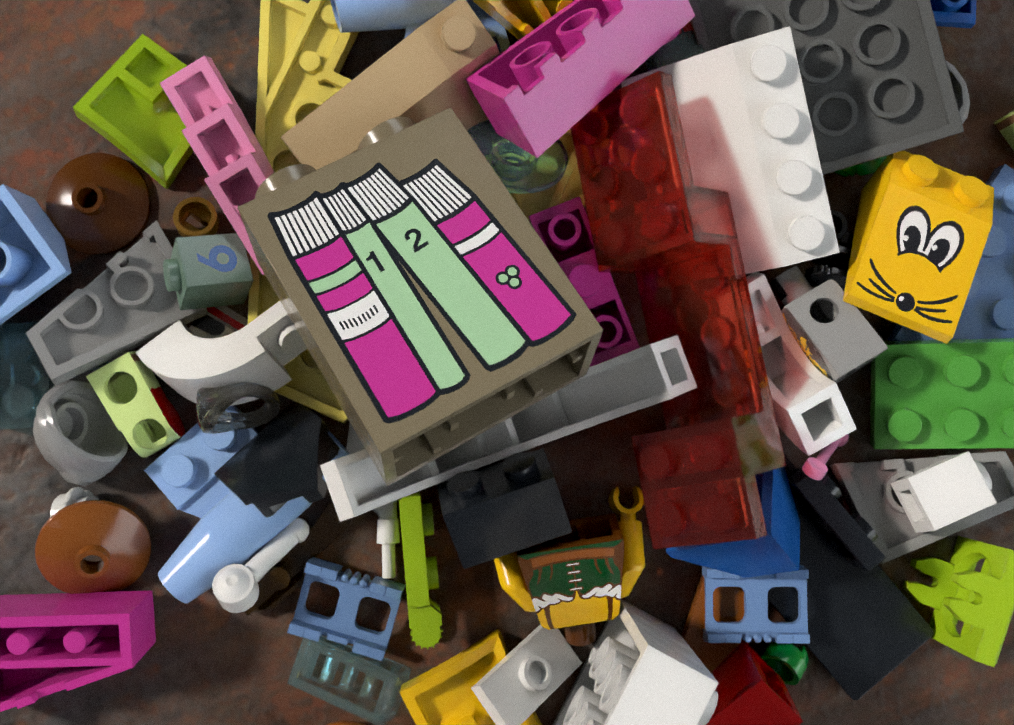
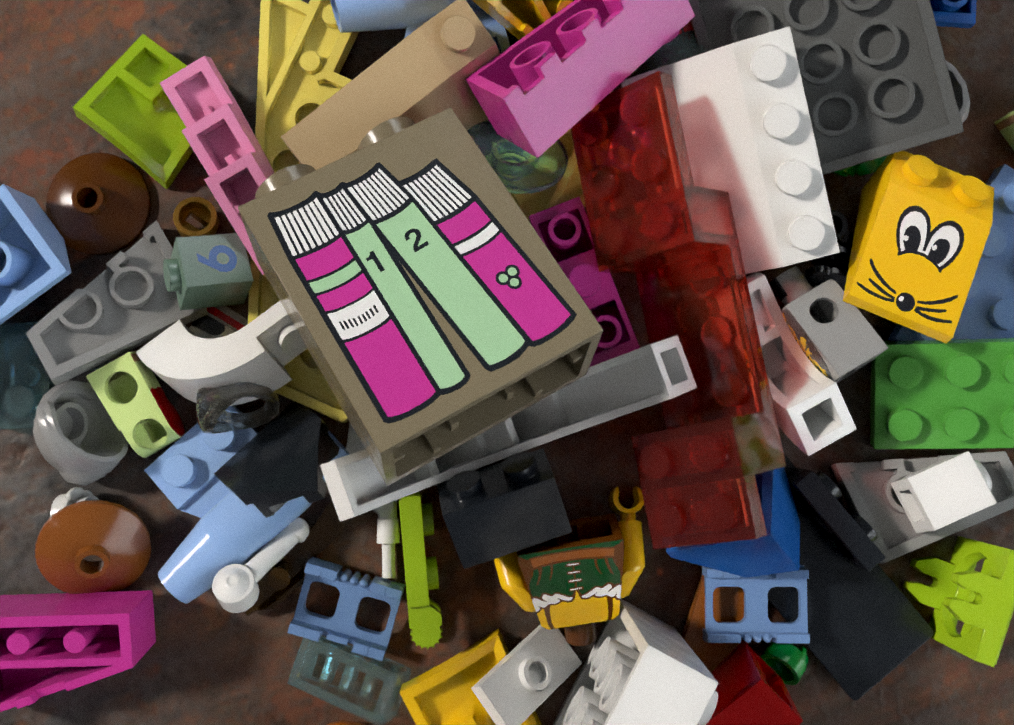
bright pink hinge [802,434,849,480] -> none

